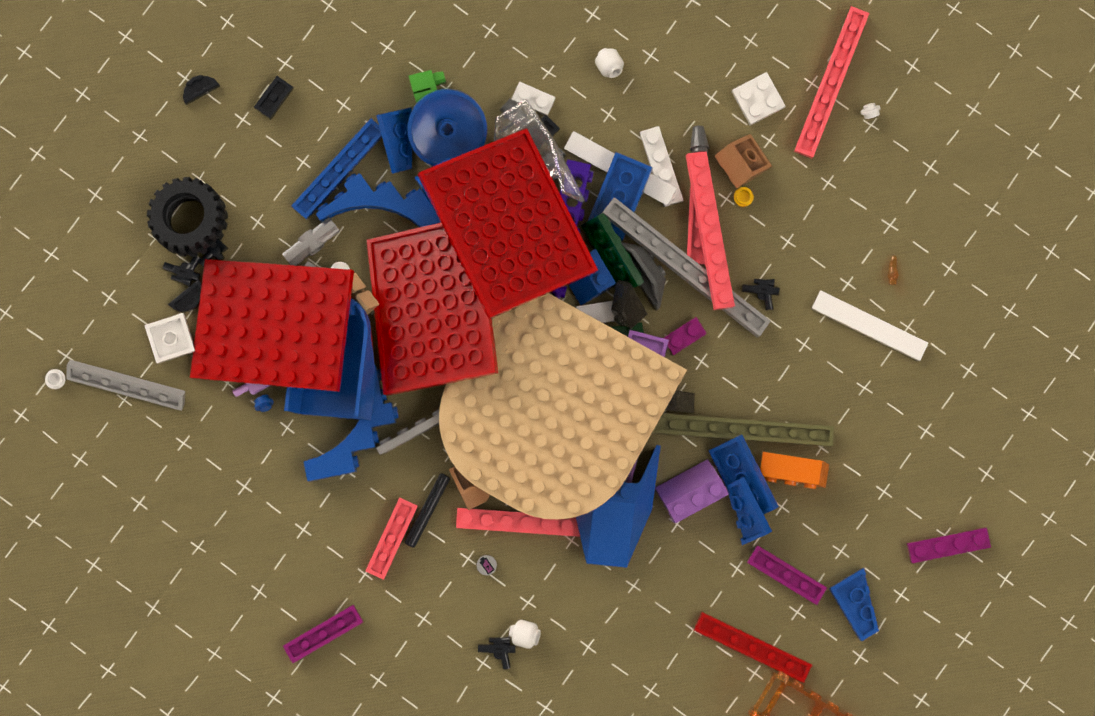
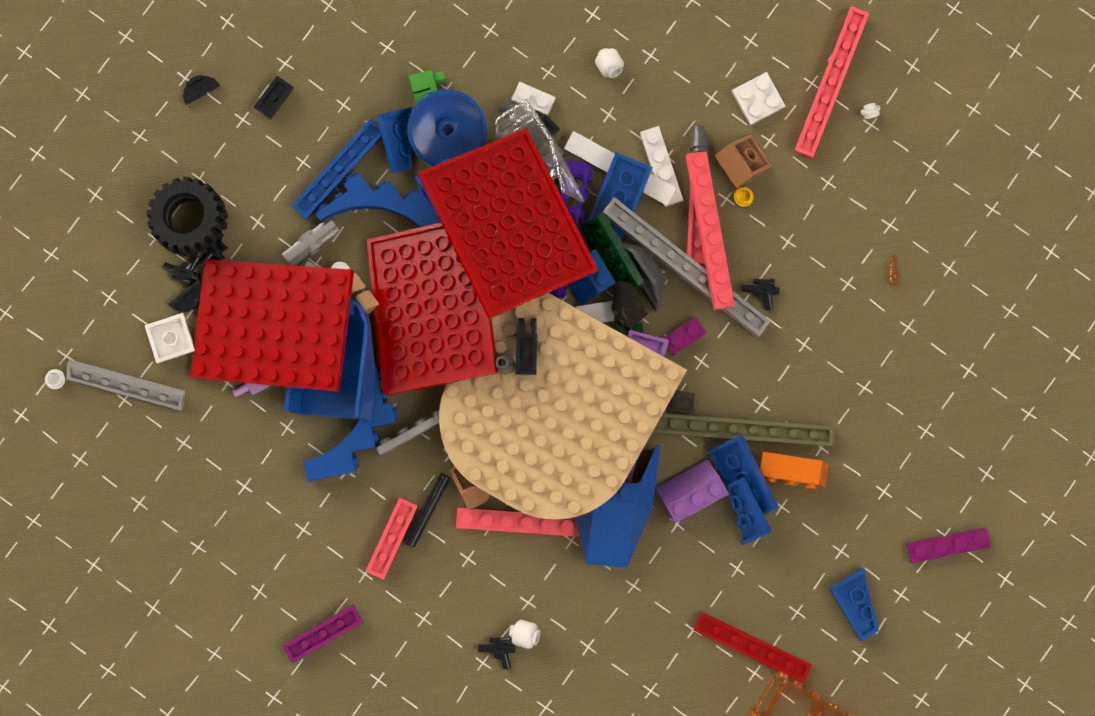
blue plate [254,395,274,412] -> none
tile [477,555,497,575] -> none
magenta plate [746,545,827,605] -> none
white tile [811,290,928,361] -> none
none -> dark grey cone [495,354,515,375]
none -> black hinge [515,318,538,375]

